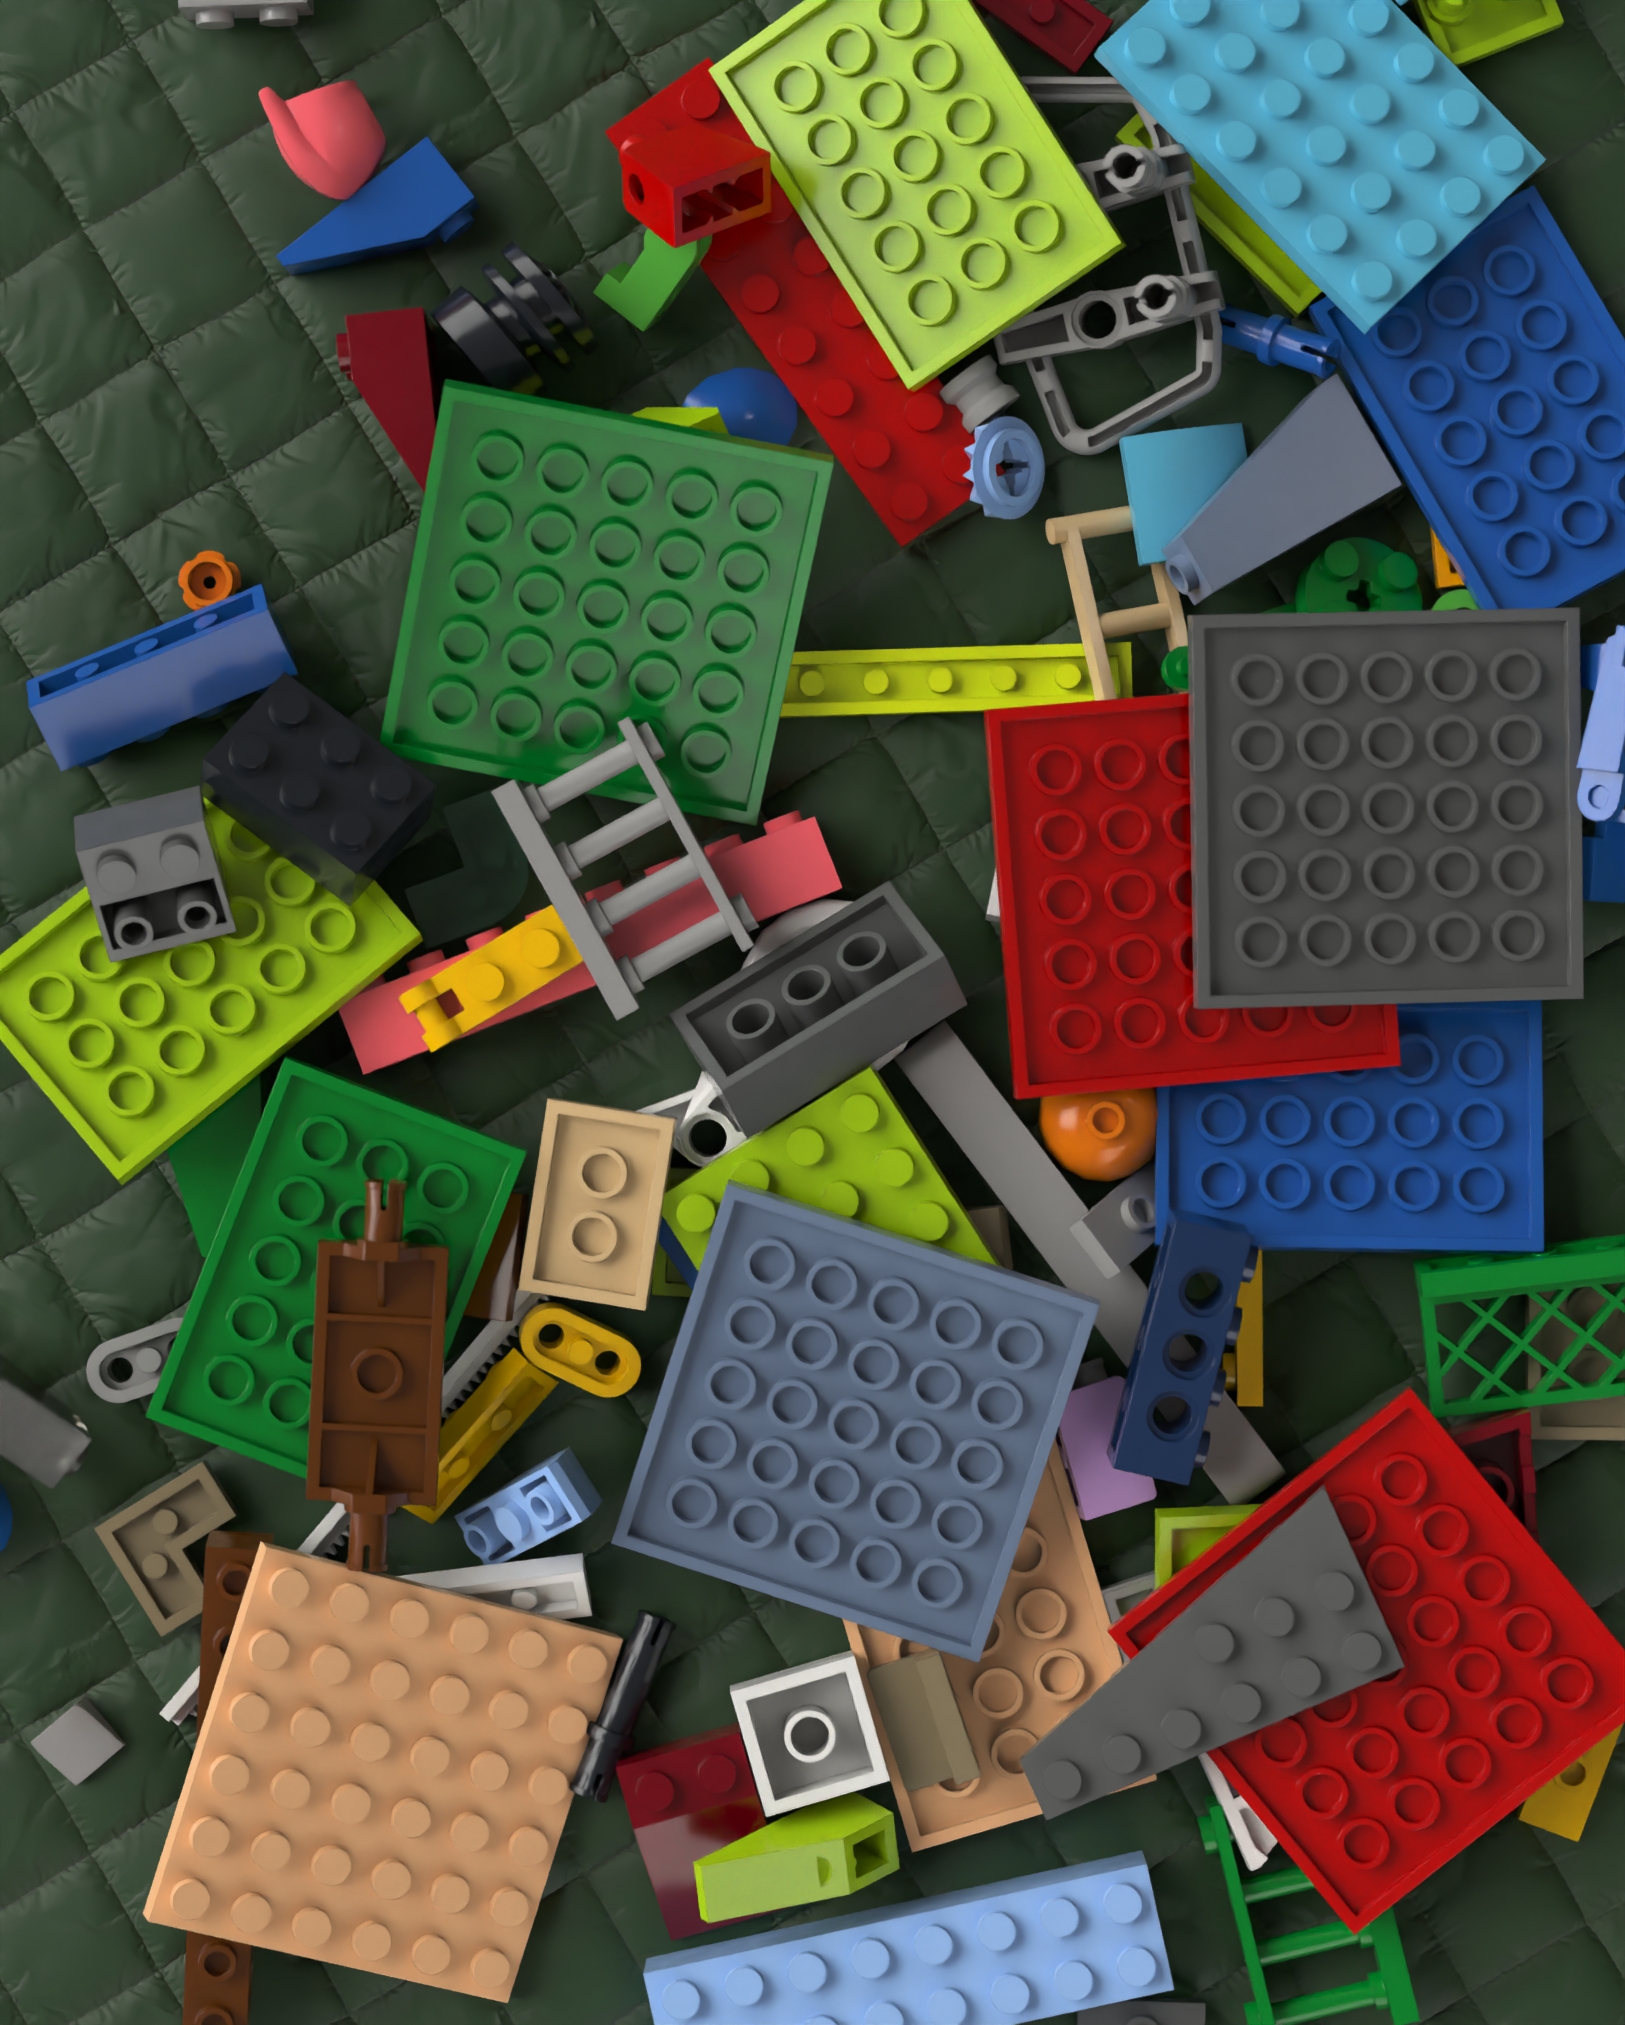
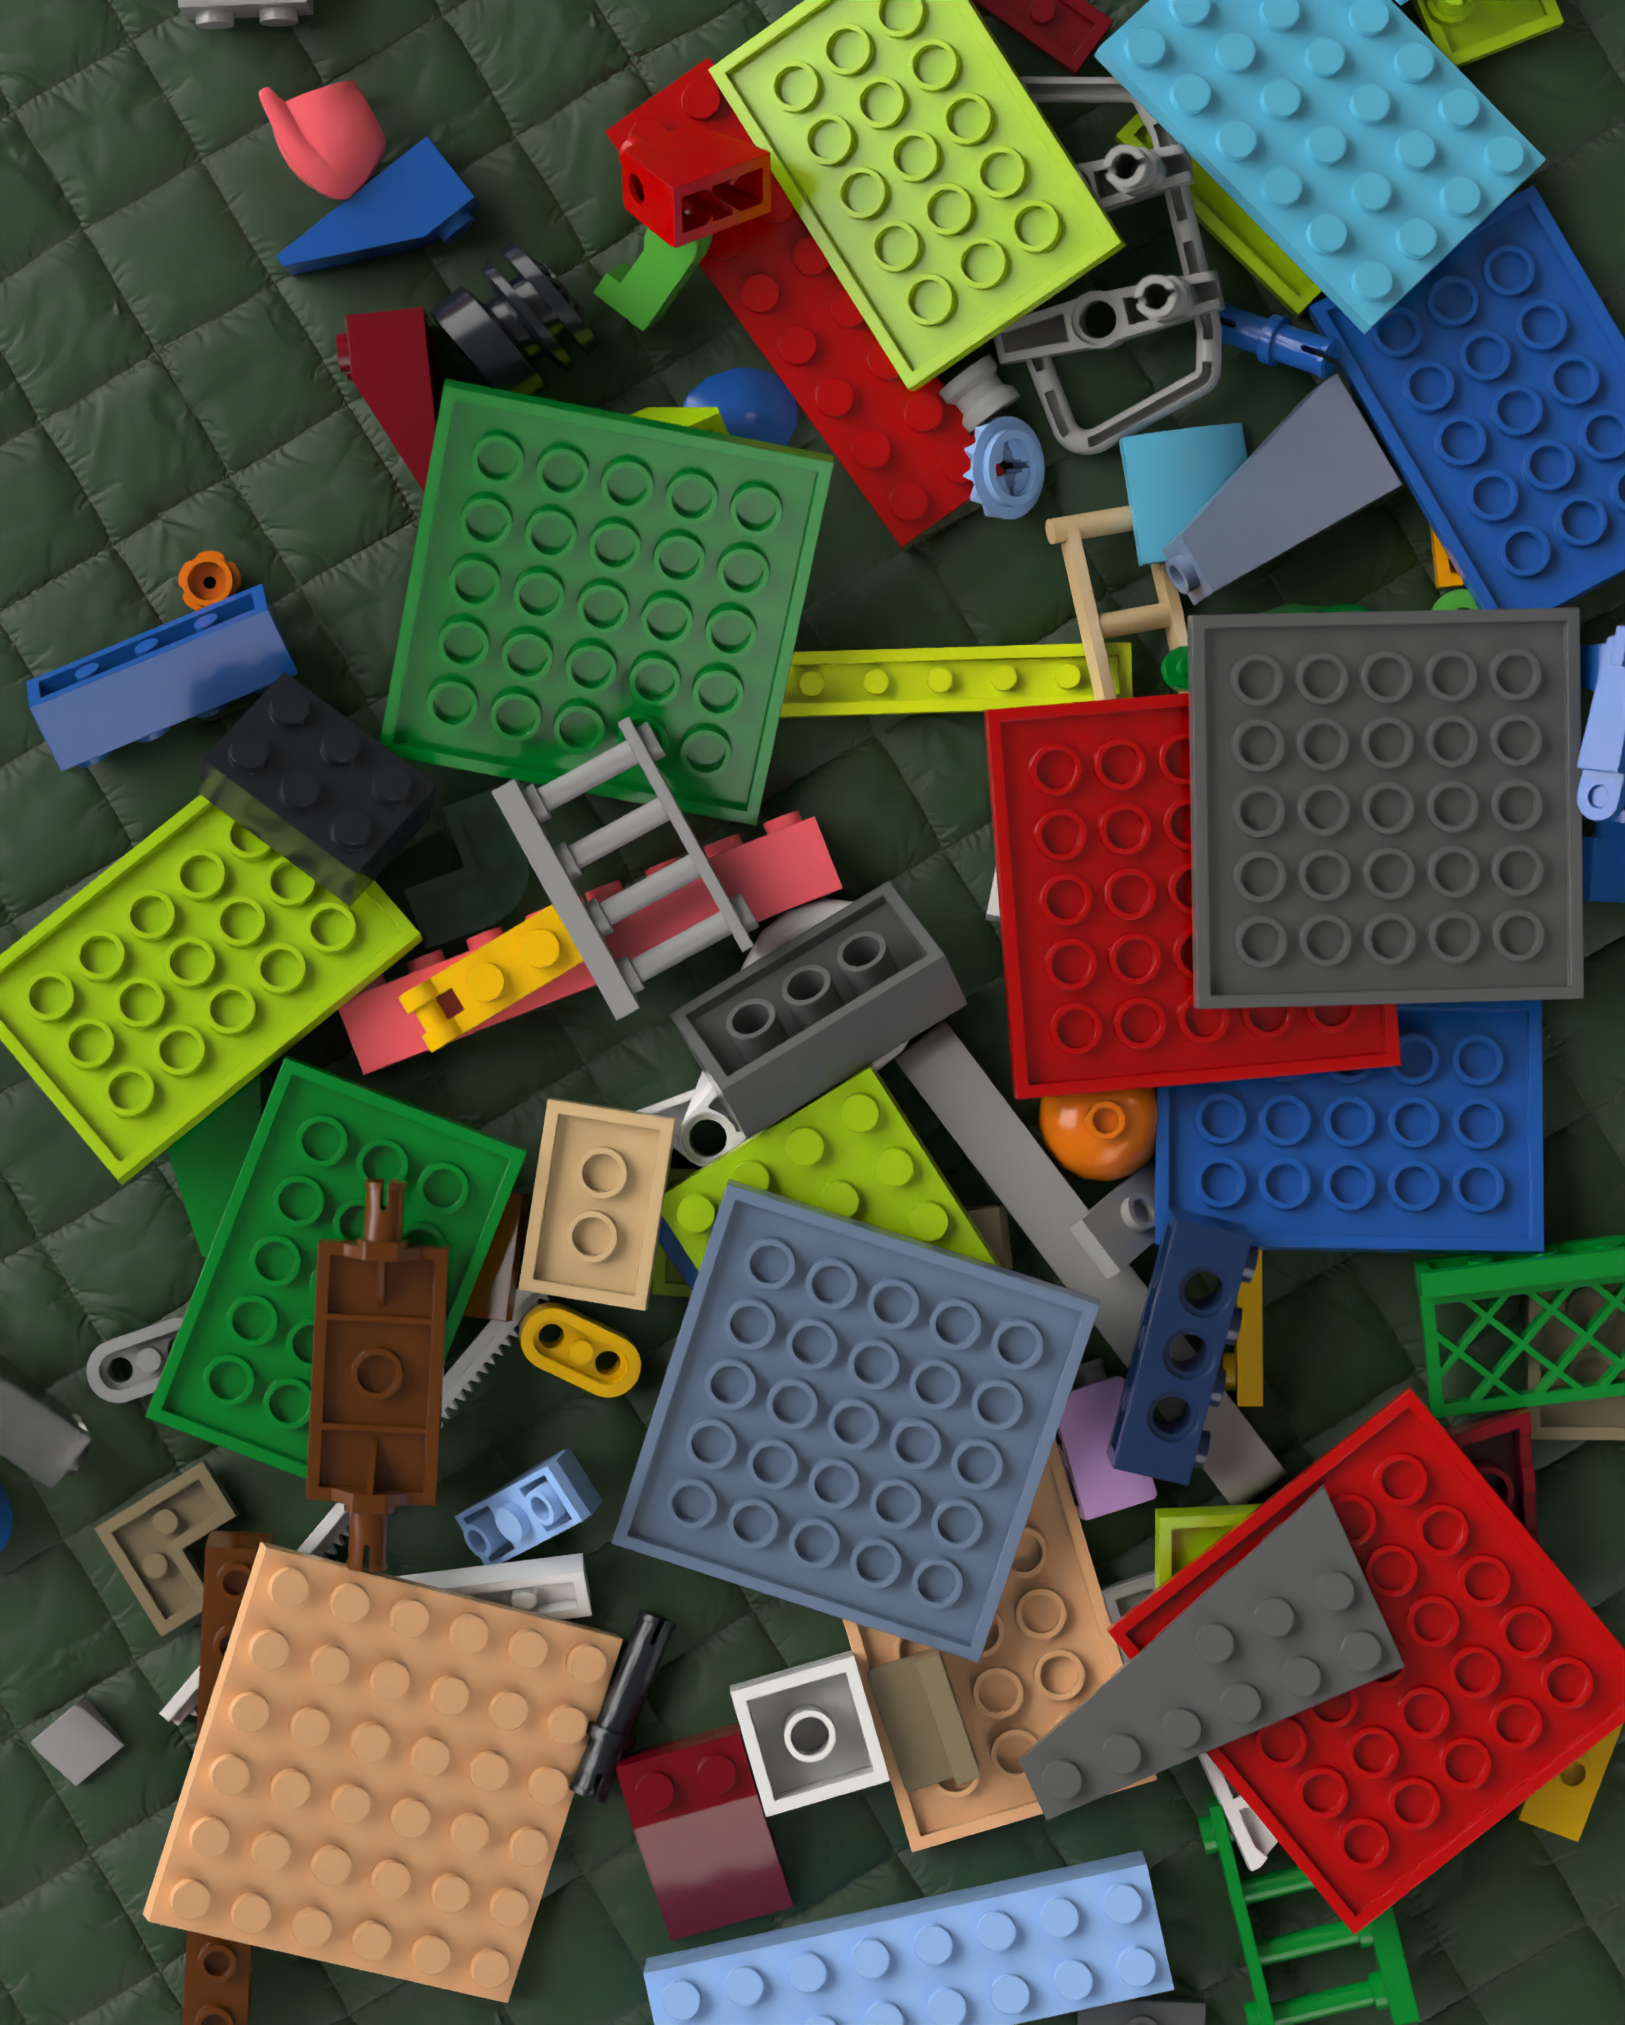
dark grey slope [74,785,236,963] -> none
yellow plate [401,1347,559,1525] -> none
lime slope [693,1792,900,1923] -> none
green plate [1295,537,1423,613] -> none

